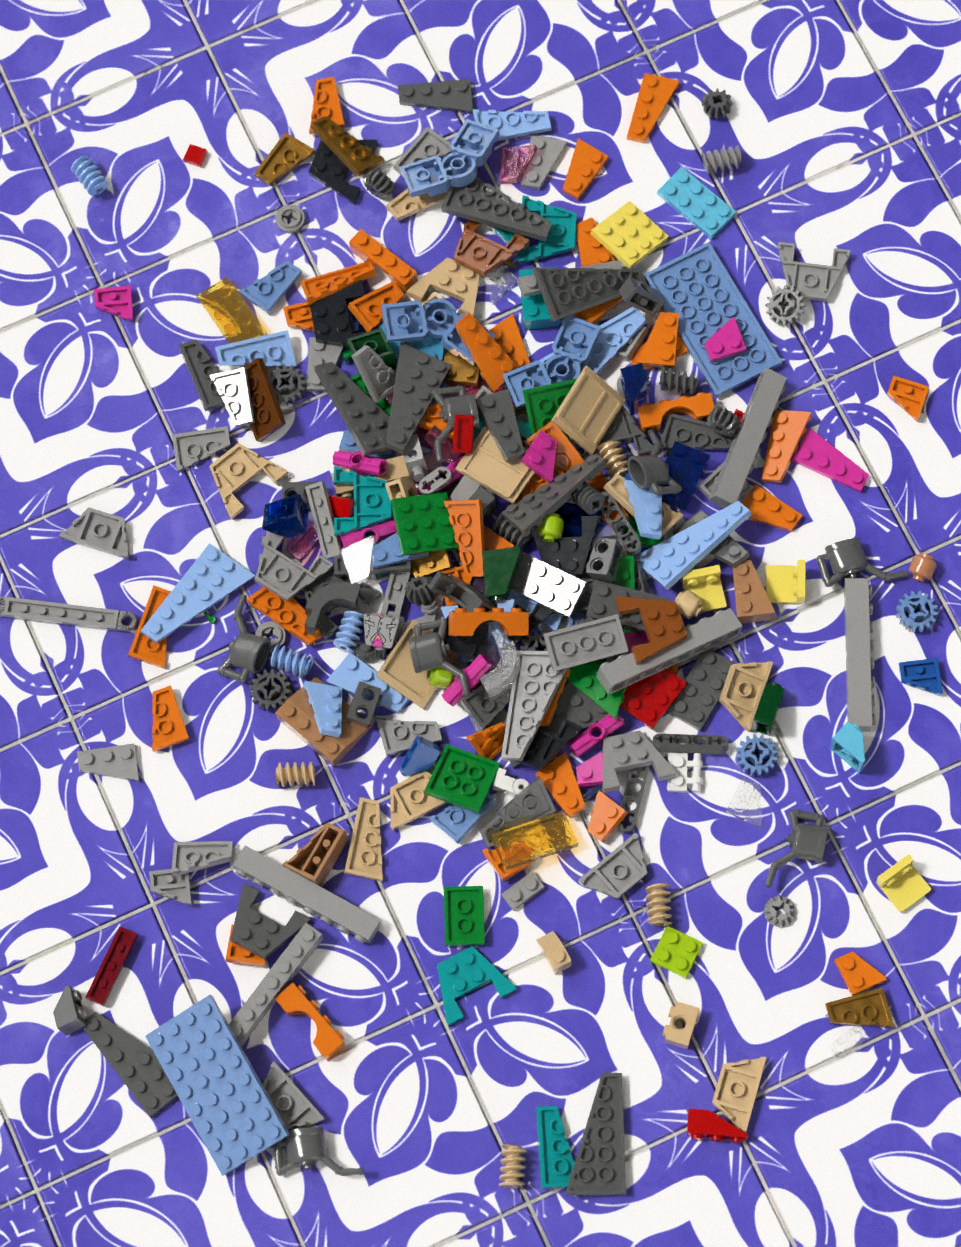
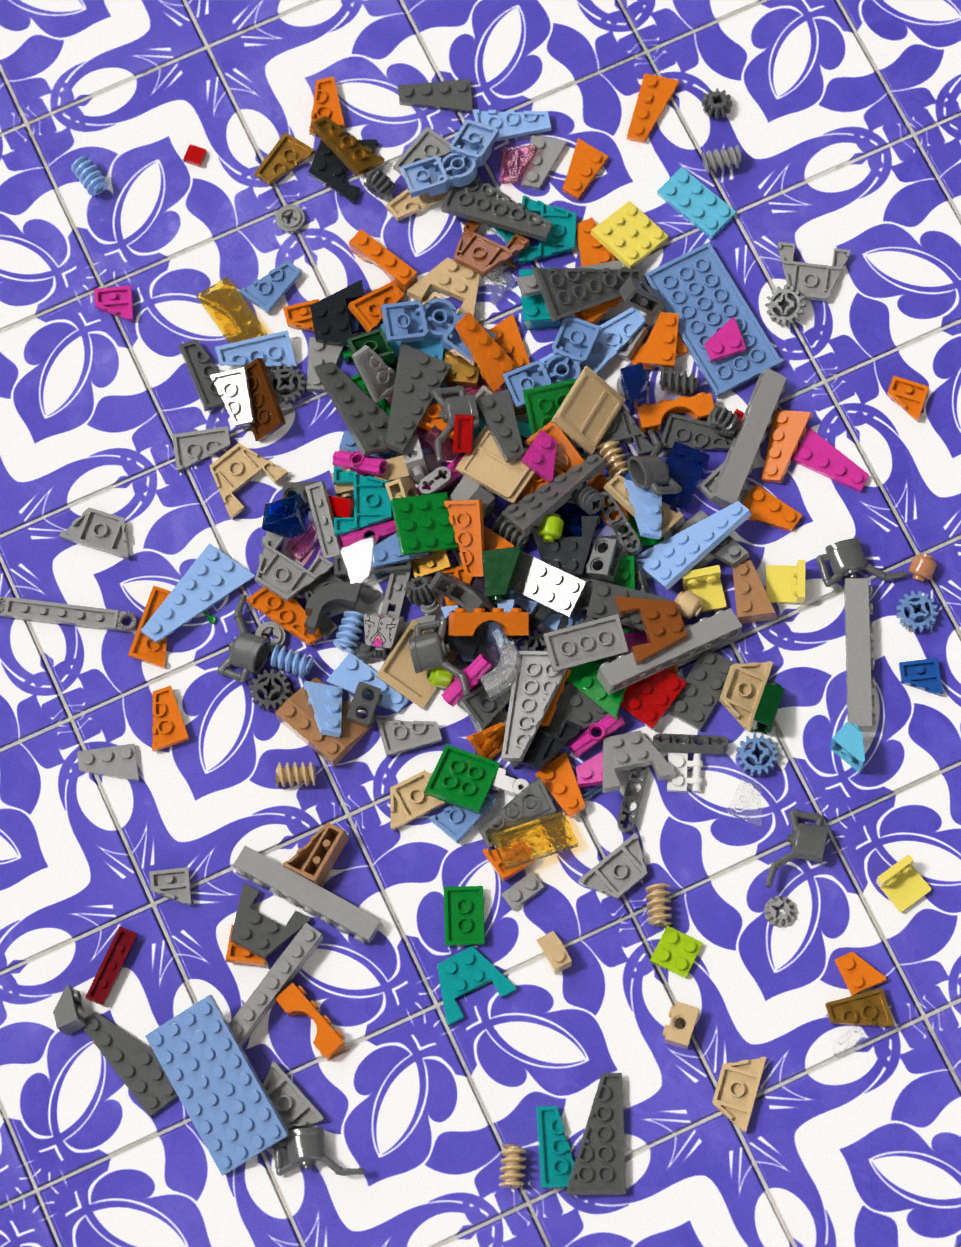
light grey wing [171,841,233,877] -> none
orange wing [300,261,376,305] -> none
tan wing [344,797,383,882] -> none
blue slope [399,735,441,777] -> none
orange wing [587,791,628,844] -> none
red slope [686,1109,748,1144] -> none

